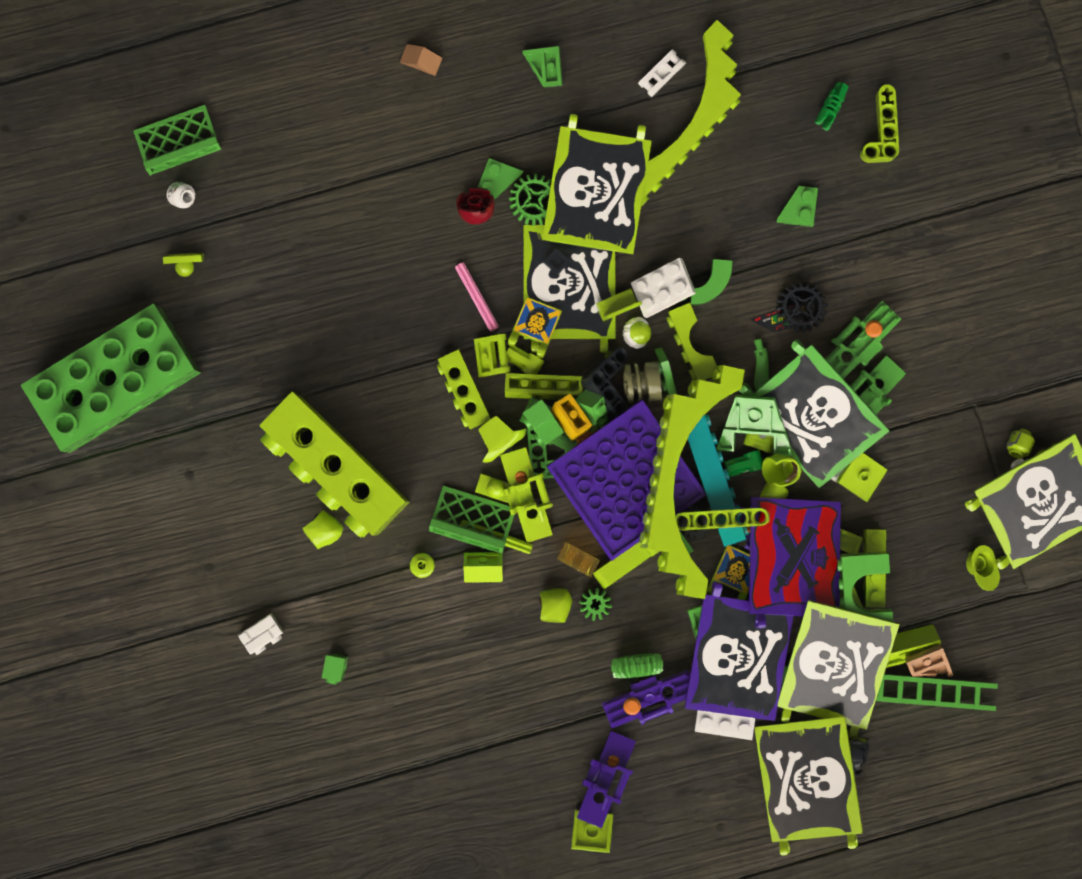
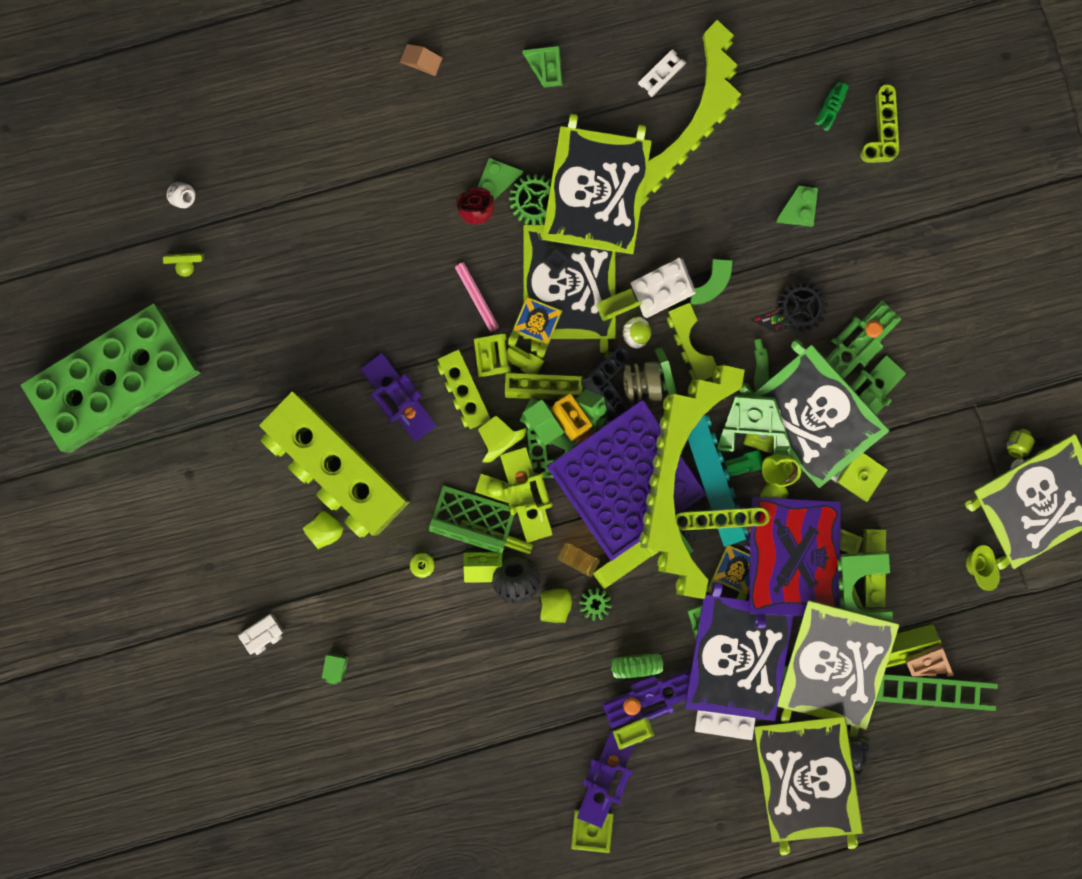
bright green fence [134,105,221,175] -> none
none -> dark purple piece [361,353,436,442]
none -> black wheel [492,557,540,604]
none -> lime tile [613,717,654,750]

